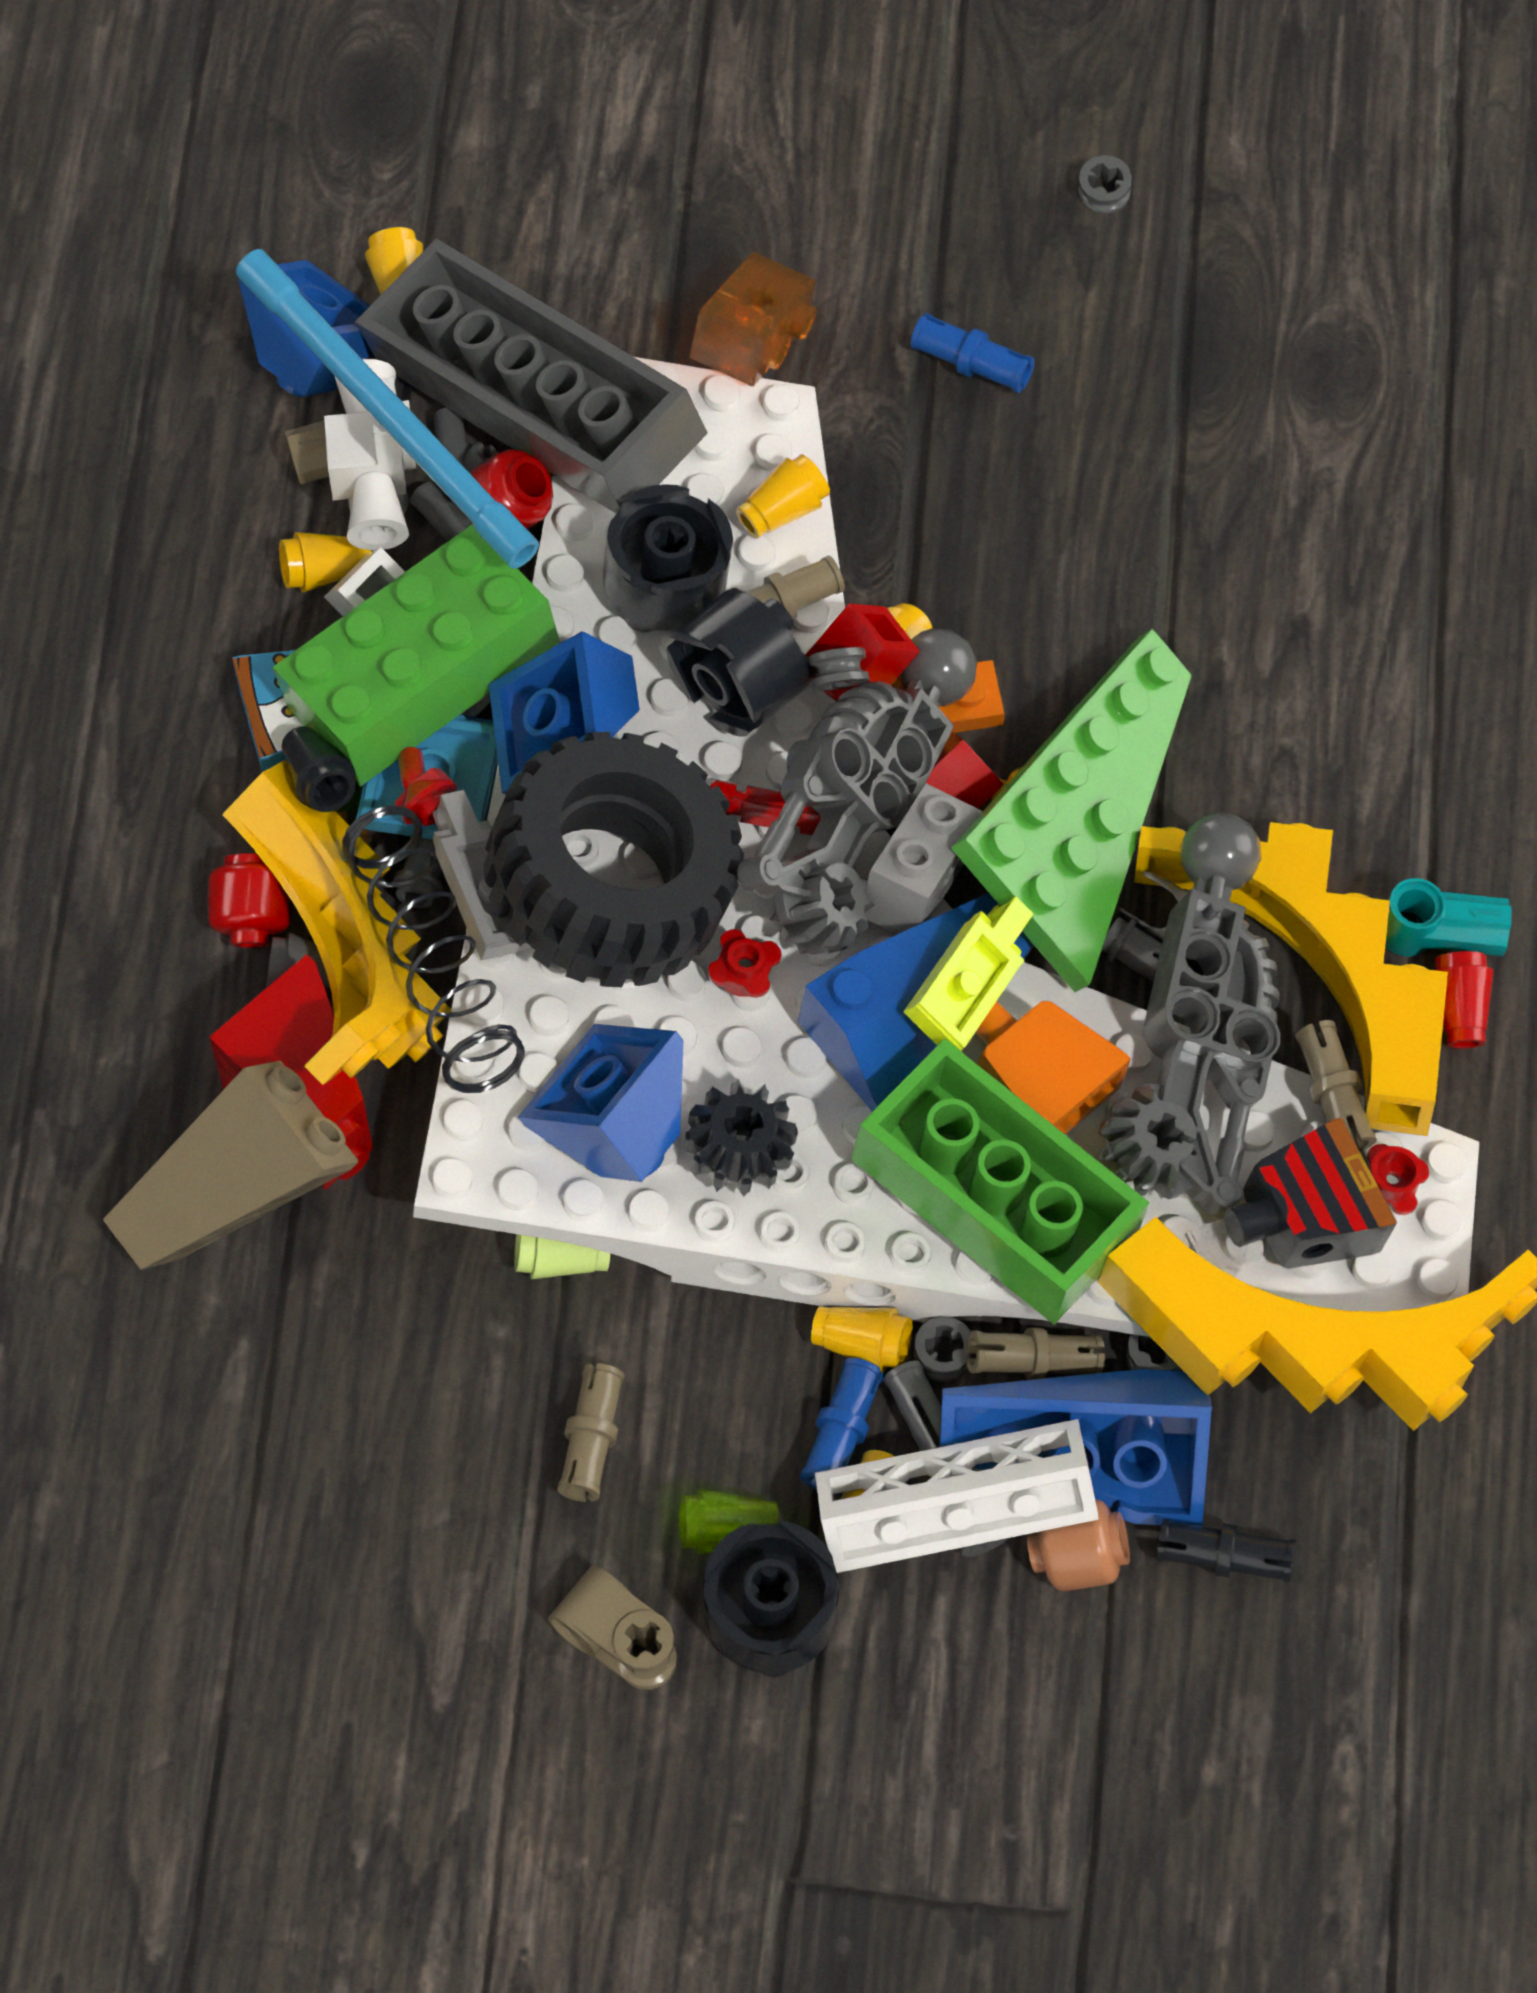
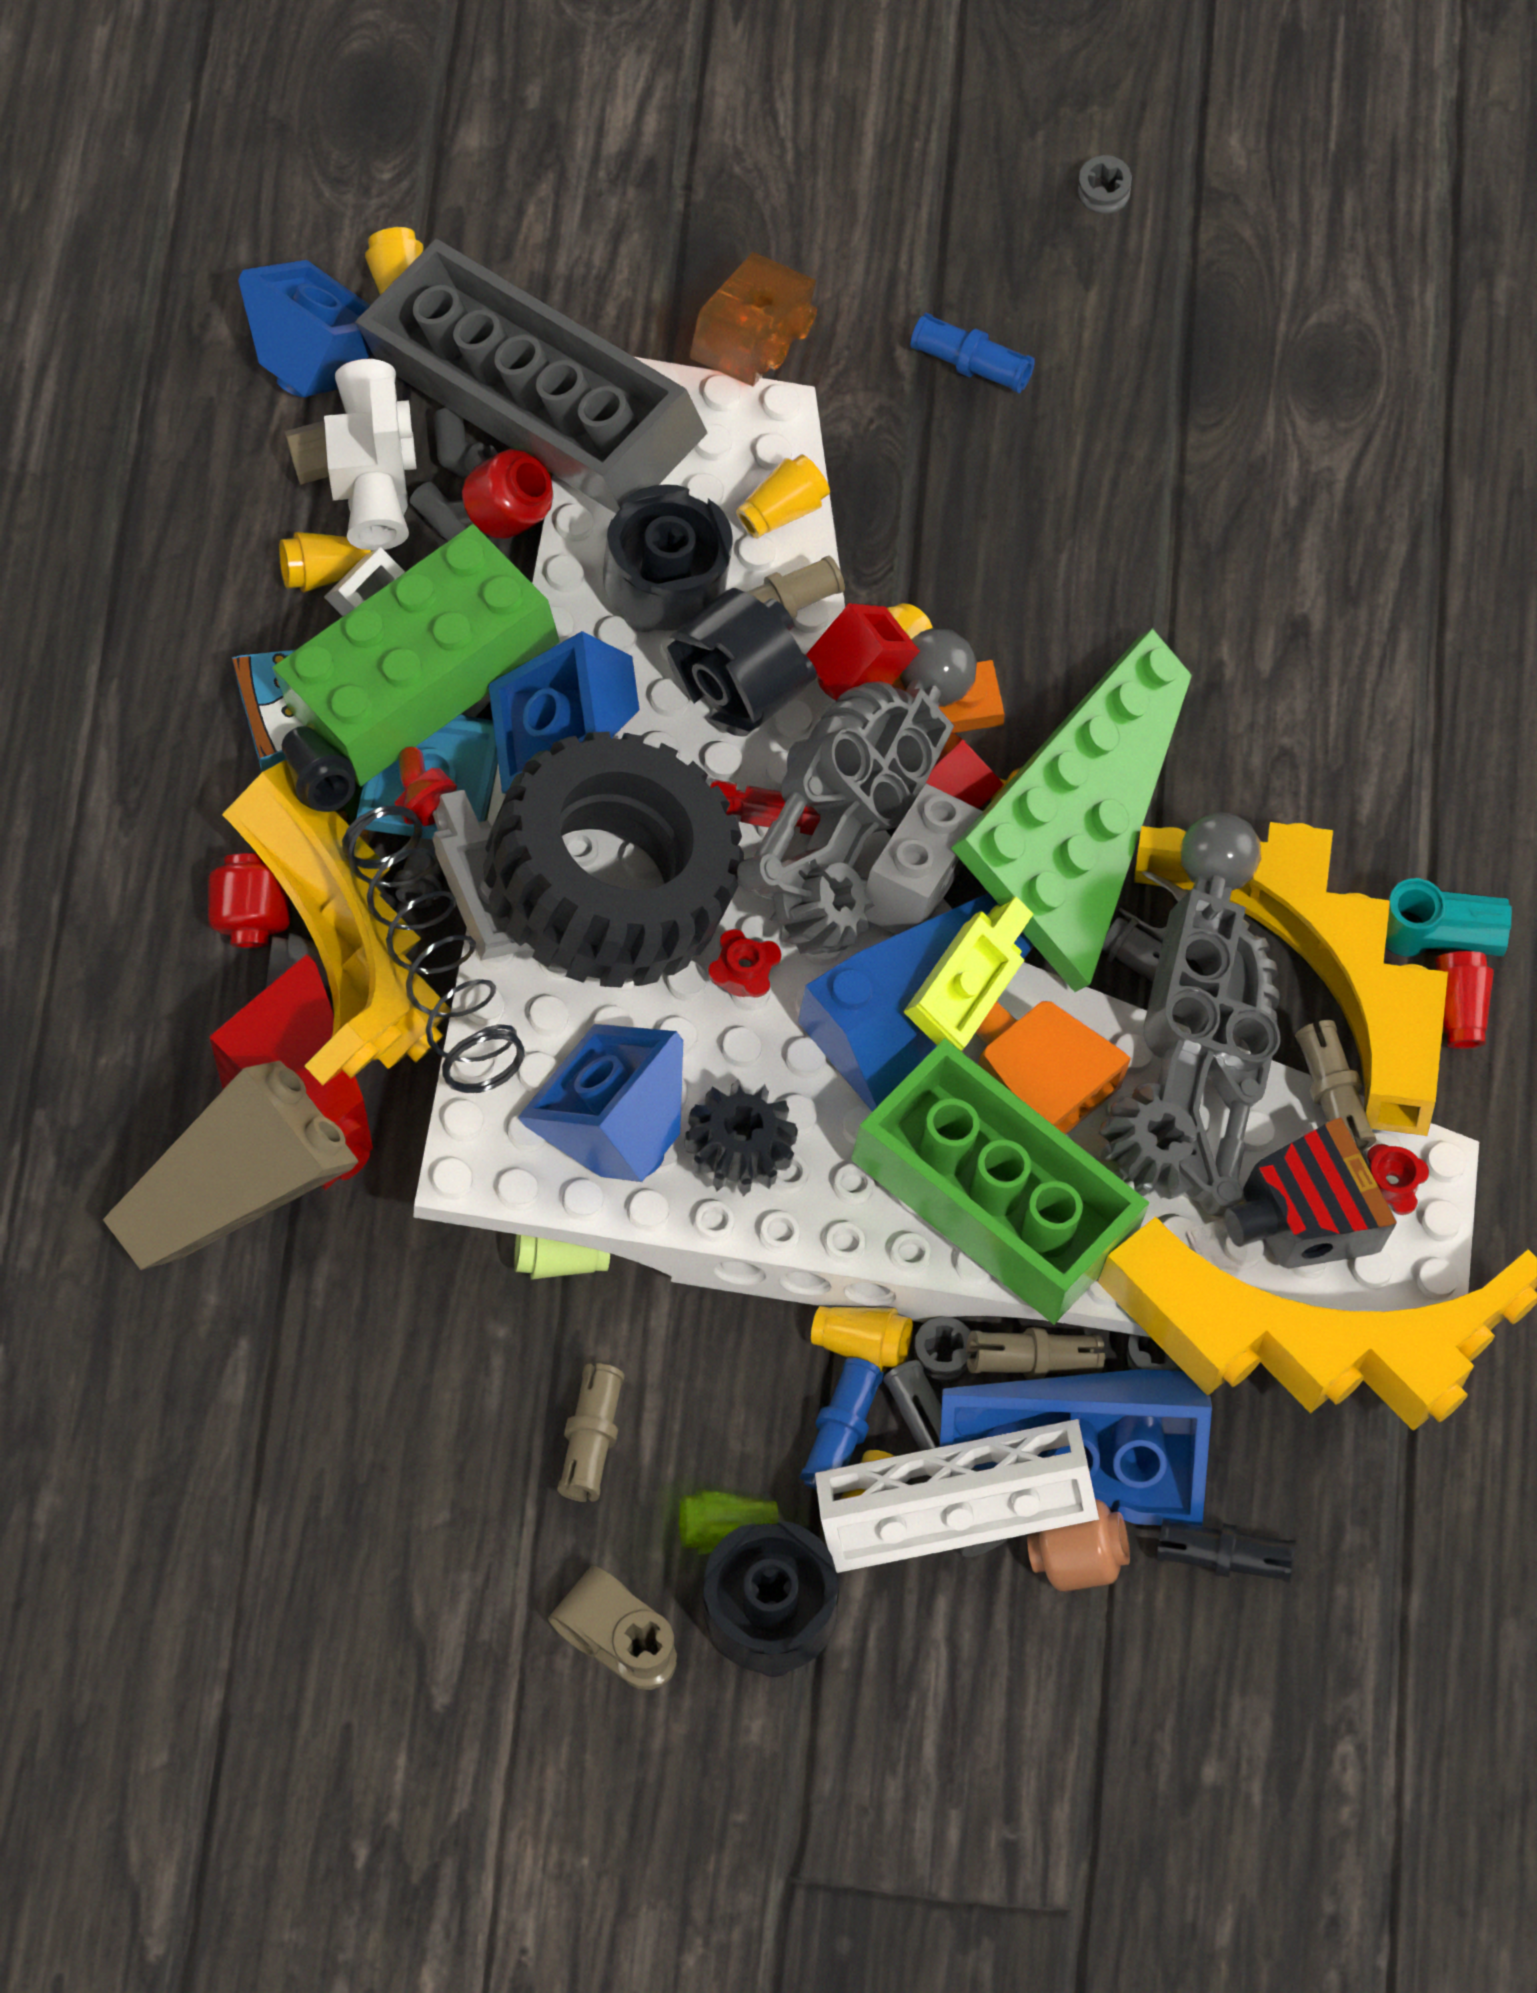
dark azure piece [236,249,539,569] -> none
dark grey bush [808,647,870,691] -> none

